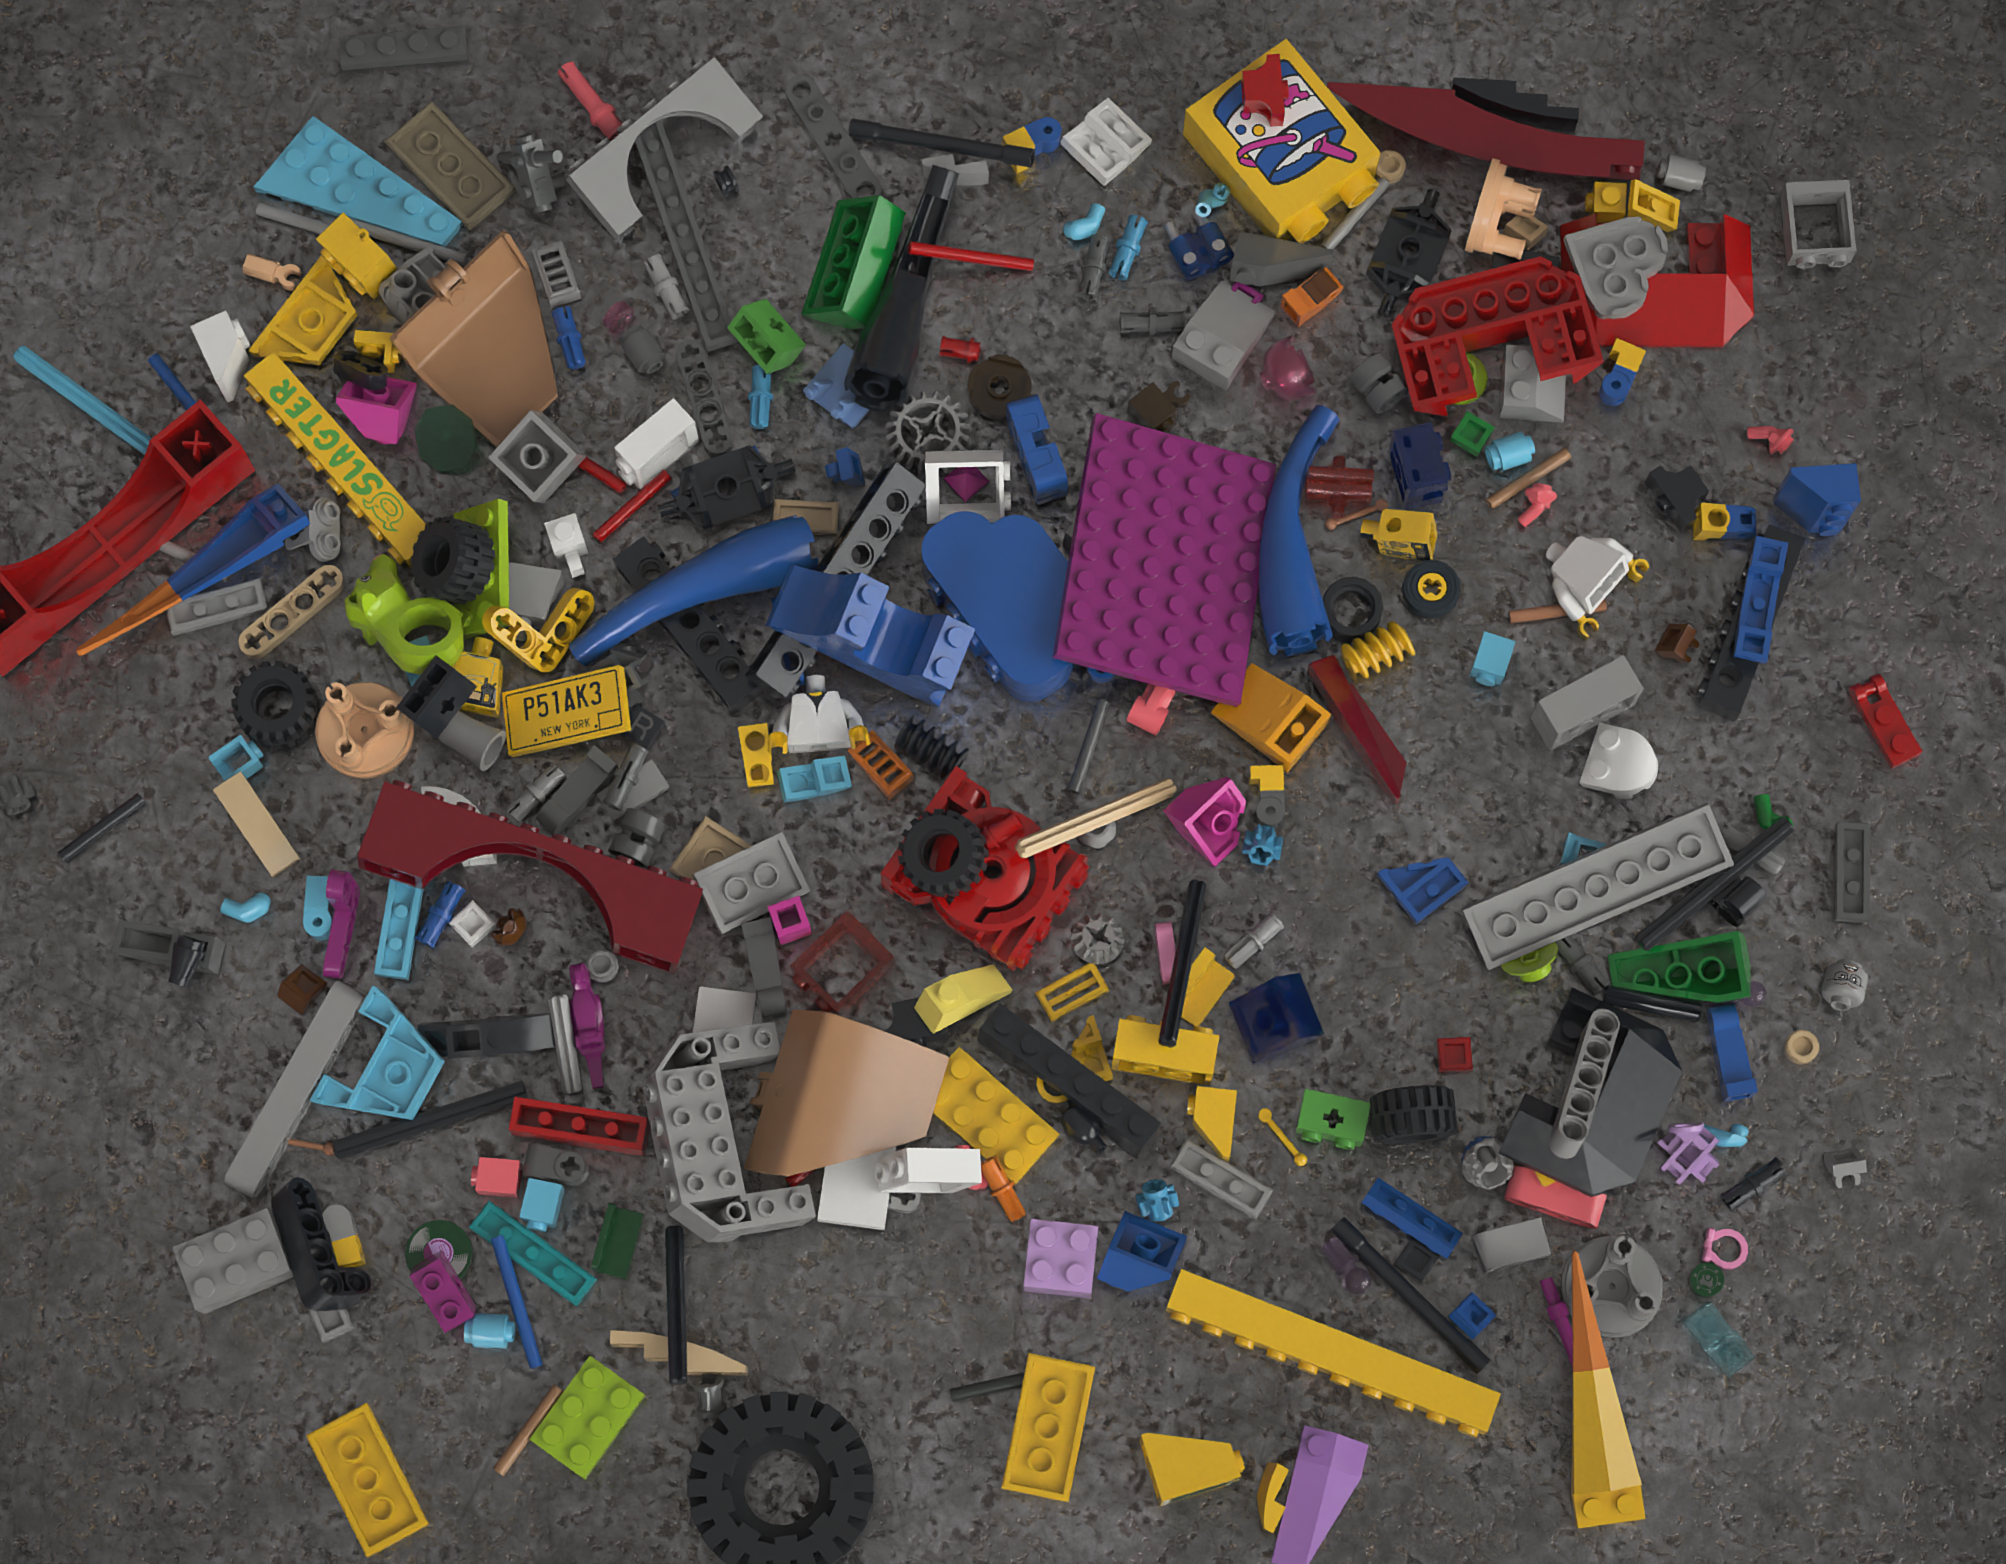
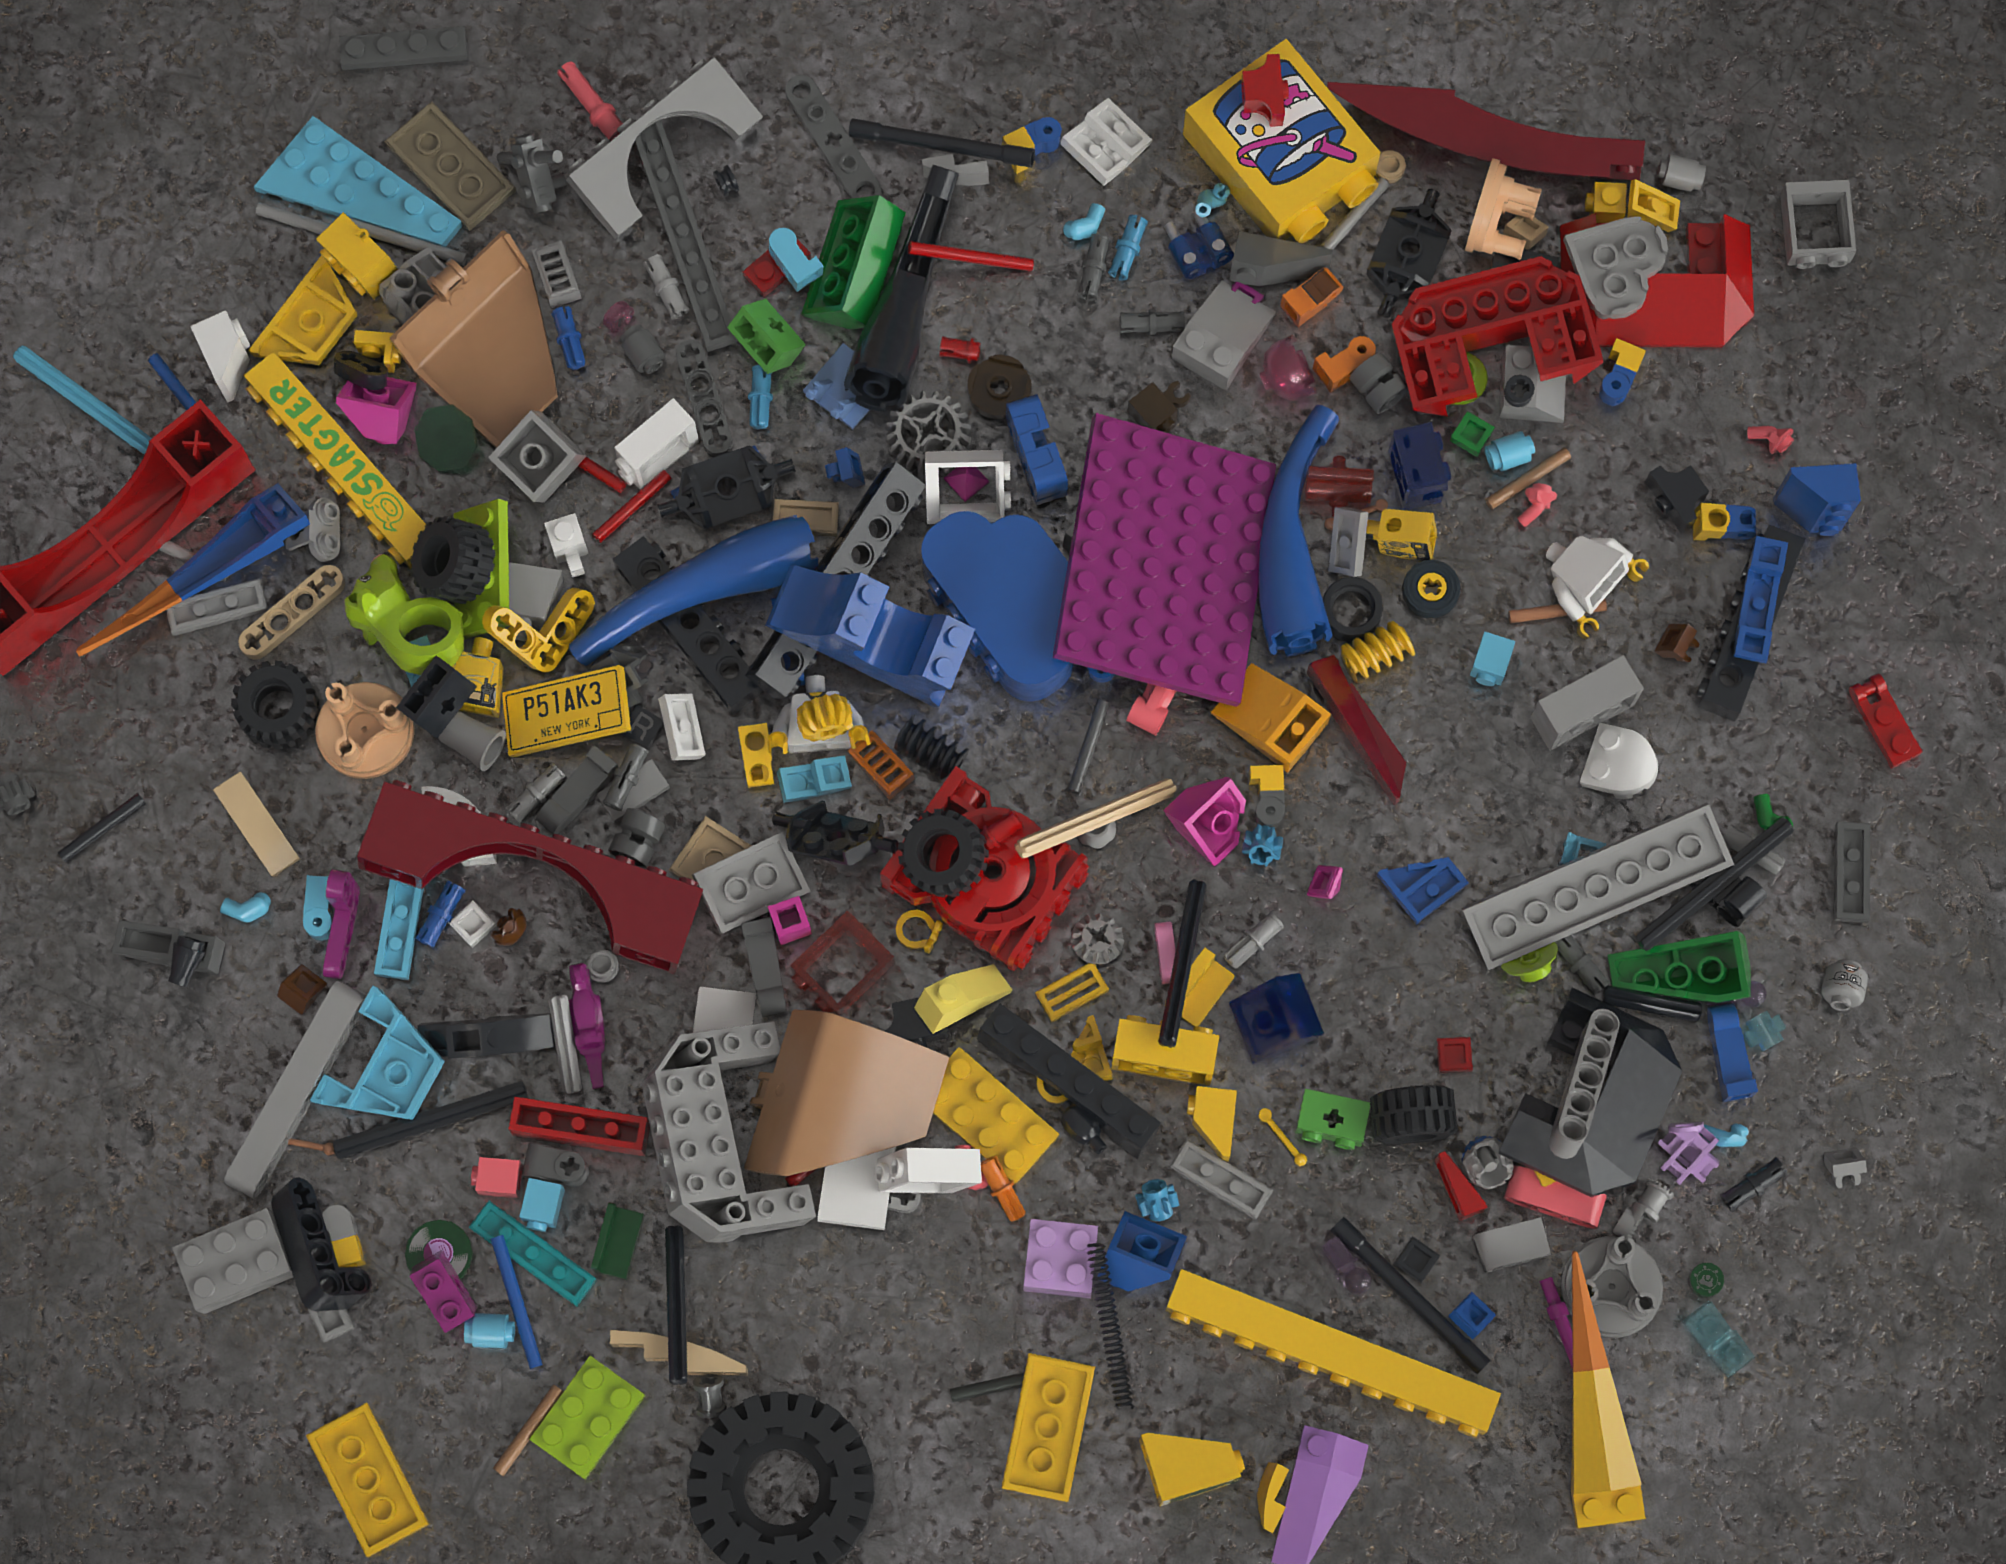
medium azure window [208,734,264,781] -> none
light nougat bar [242,253,302,291] -> none
blue plate [1361,1177,1463,1259] -> none
black slope [1450,77,1579,132] -> none
bright pink piece [1701,1227,1748,1269] -> none
tan tile [1784,1030,1819,1065] -> none
none -> white plate [658,693,706,760]
none -> red plate [742,239,811,298]
none -> medium azure leg [769,228,824,292]
none -> black plate [772,800,899,865]
none -> yellow gear [796,694,853,742]
none -> yellow piece [895,910,943,954]
none -> black piece [1087,1243,1135,1409]
none -> dark pink slope [1307,865,1343,899]
none -> orange leg [1312,336,1376,393]
none -> light grey plate [1328,507,1368,577]
none -> red slope [1434,1151,1488,1221]
none -> black bush [1504,374,1535,407]
none -> light grey connector [1613,1178,1674,1239]
none -> clear light blue gear [1743,1011,1786,1052]

